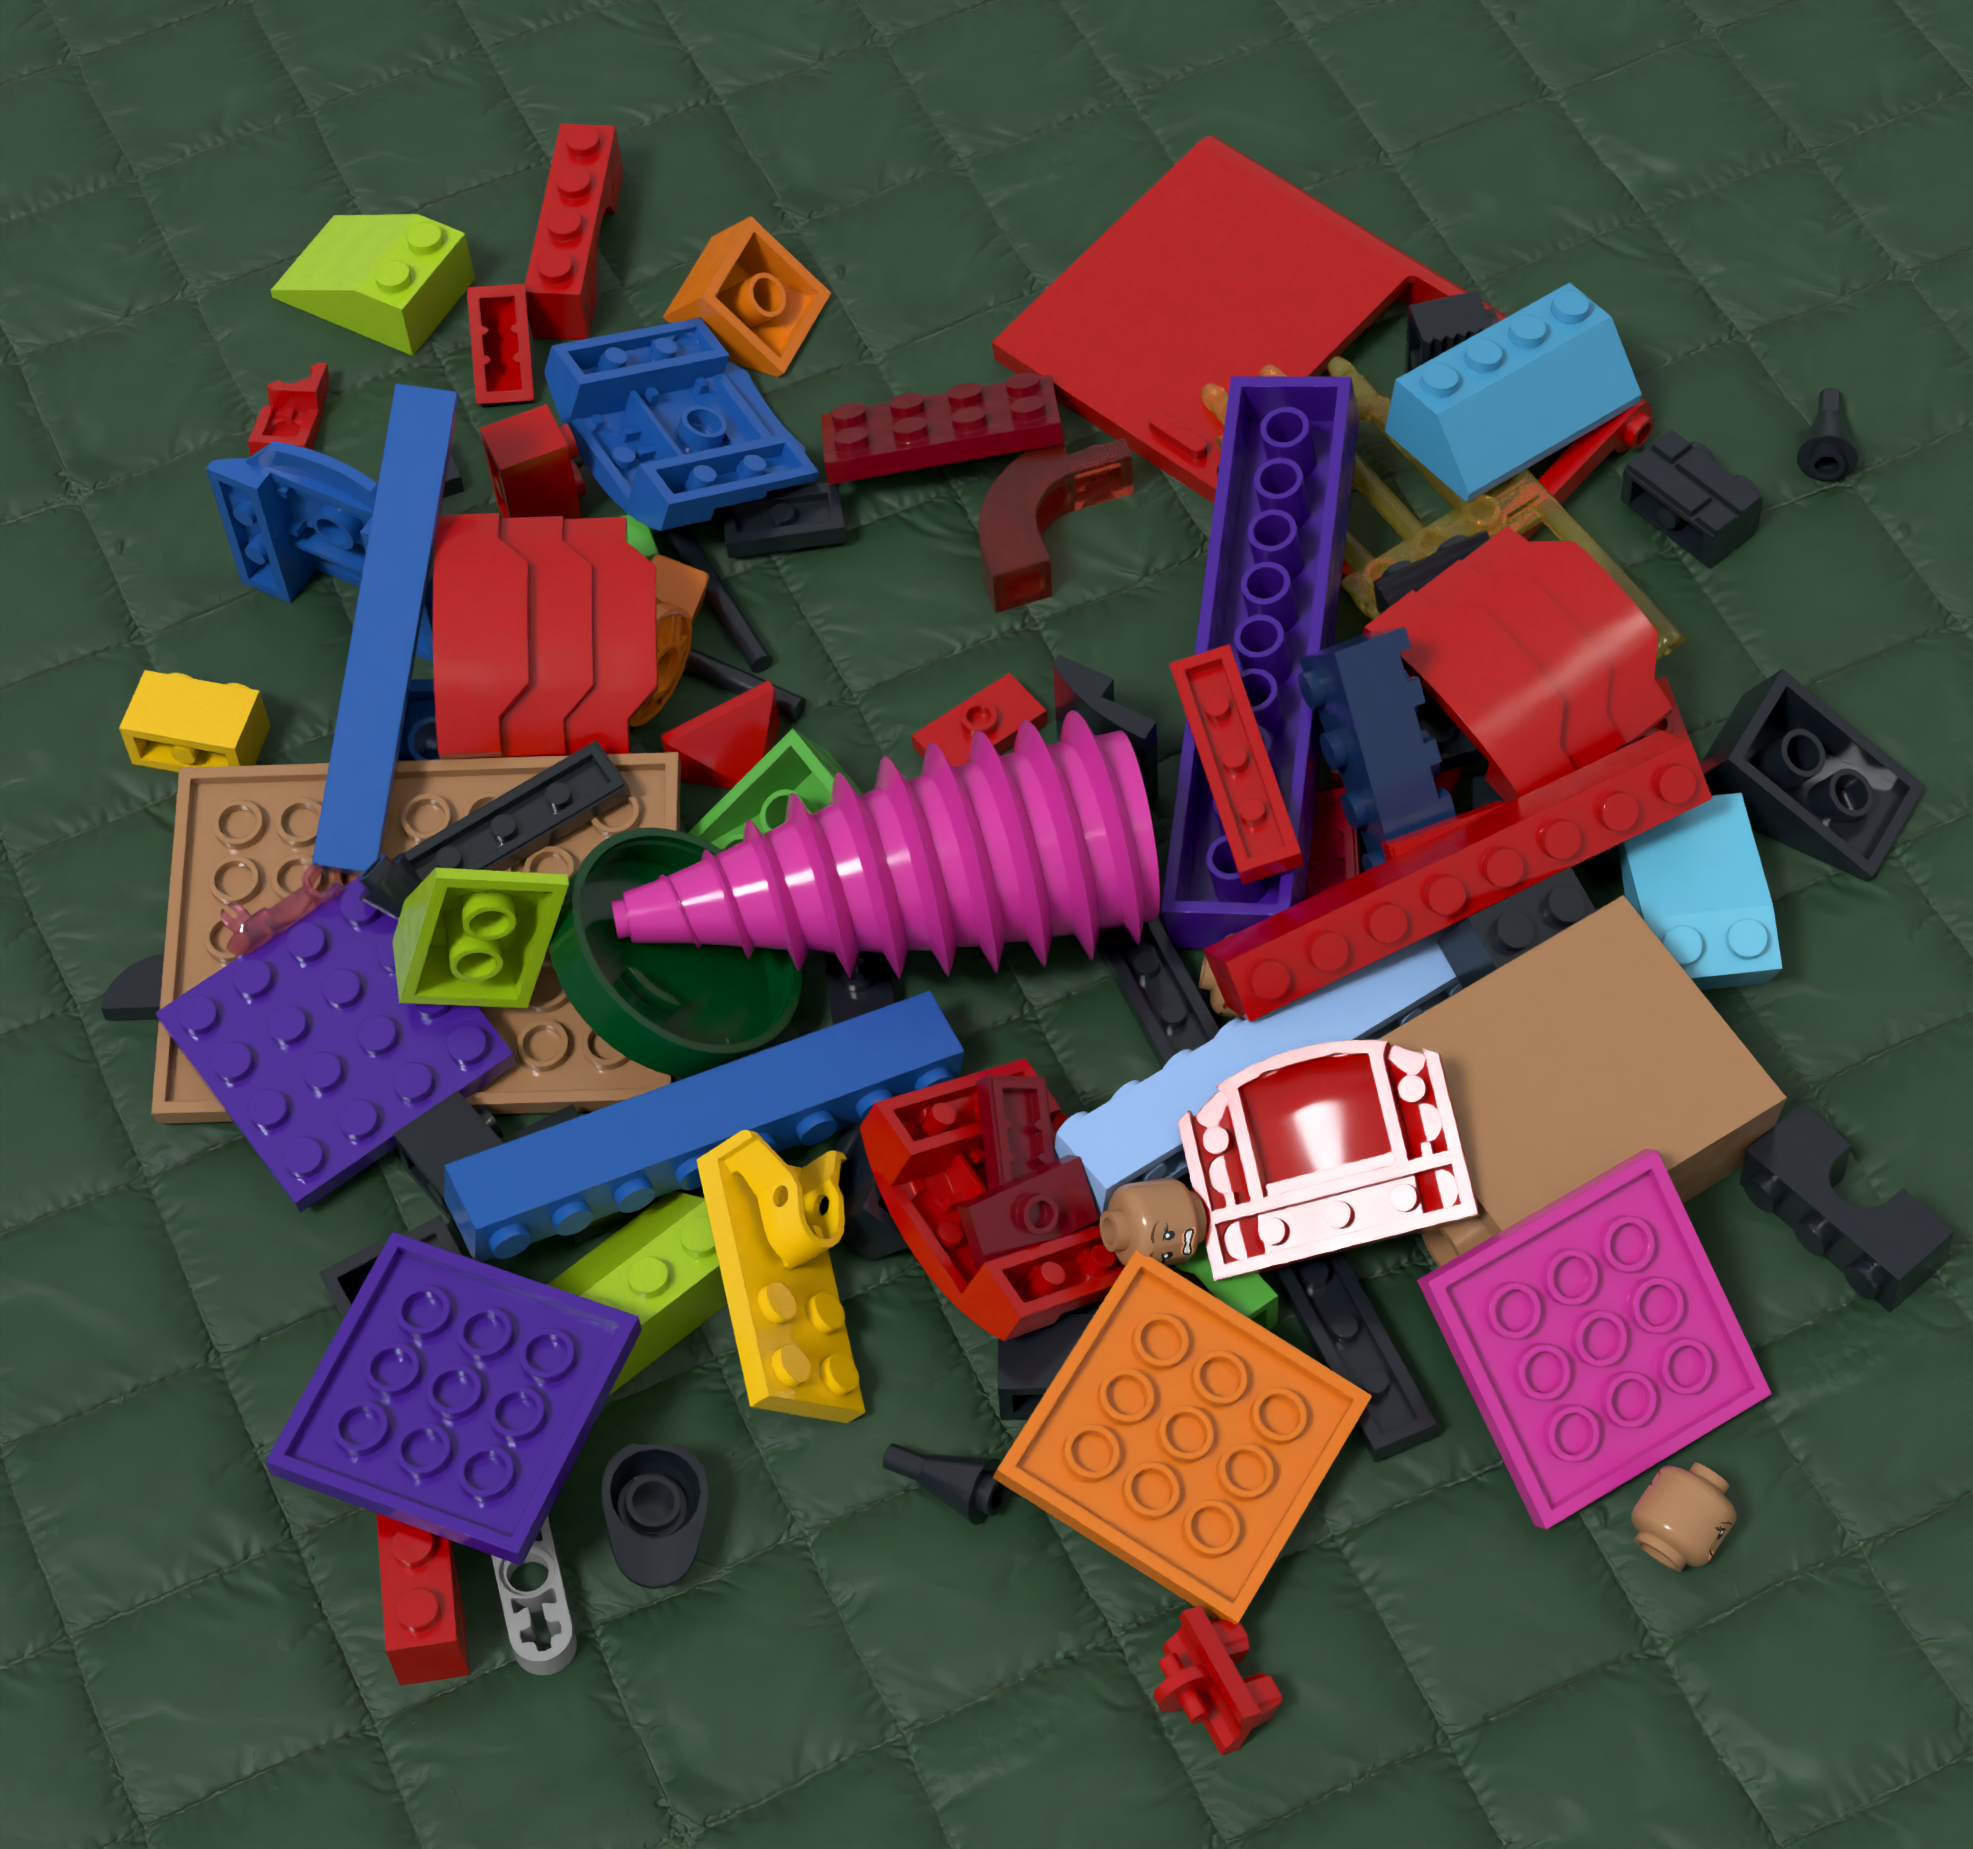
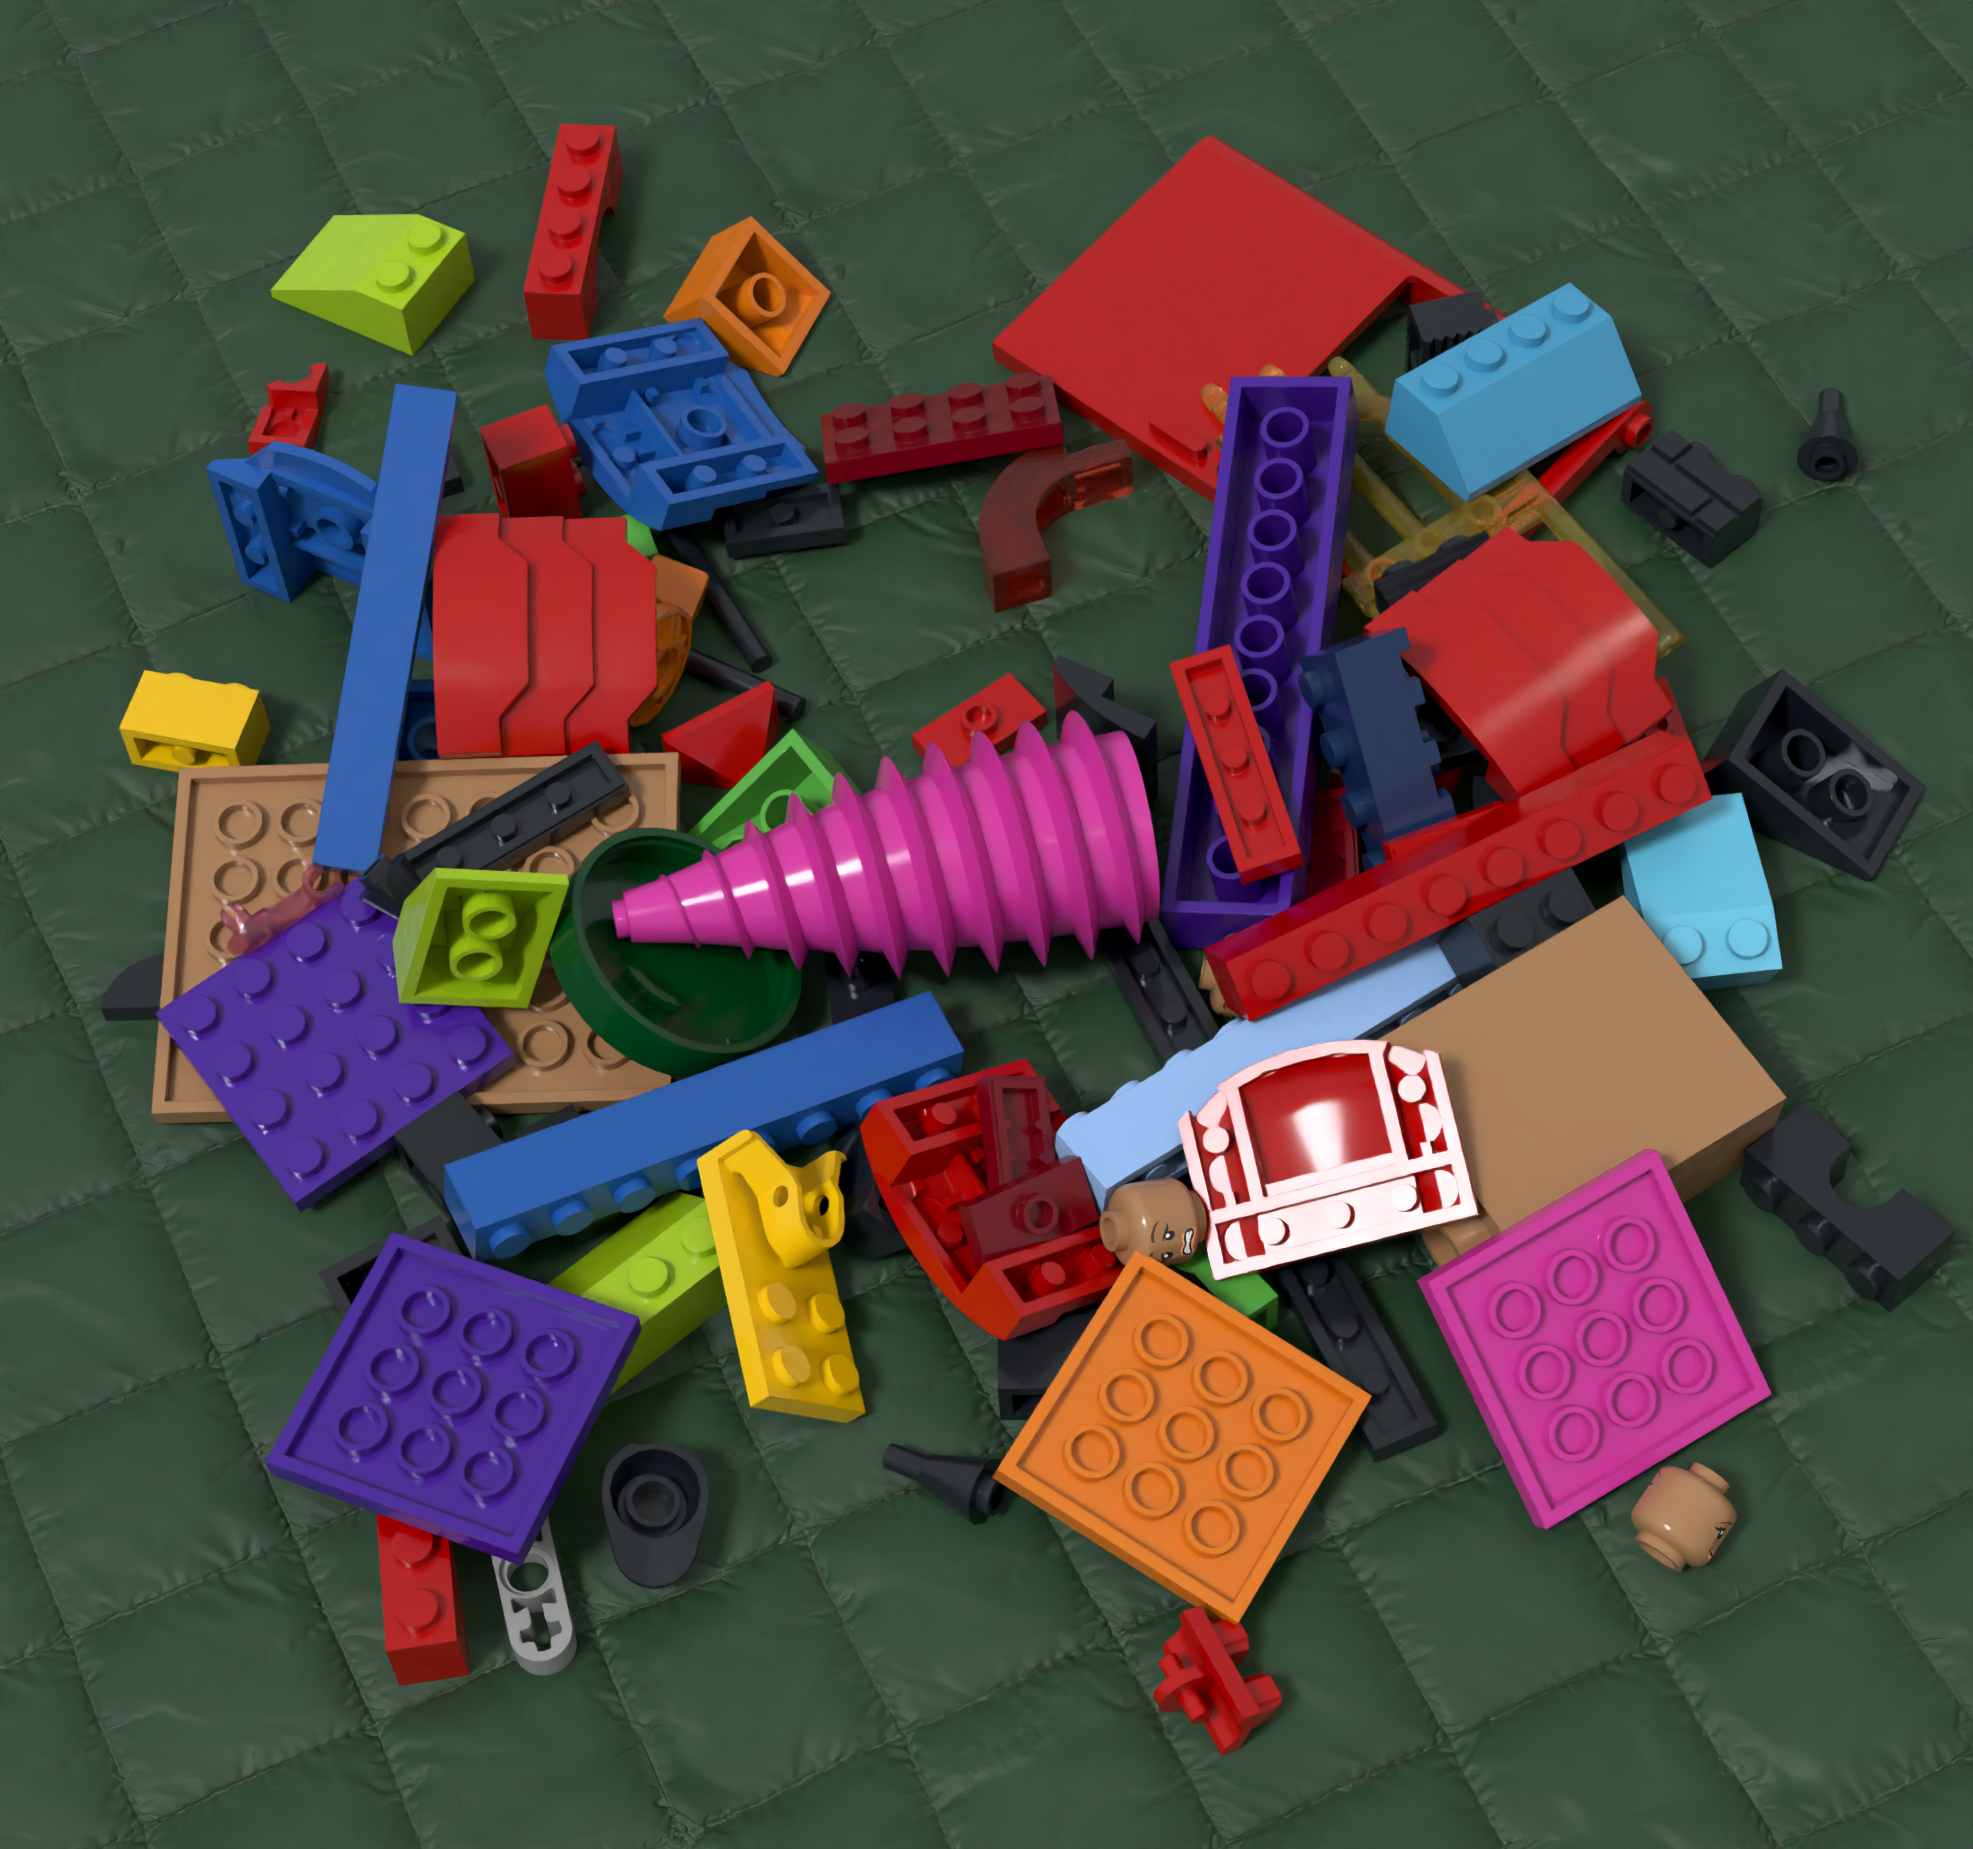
red slope [467,284,534,404] -> none

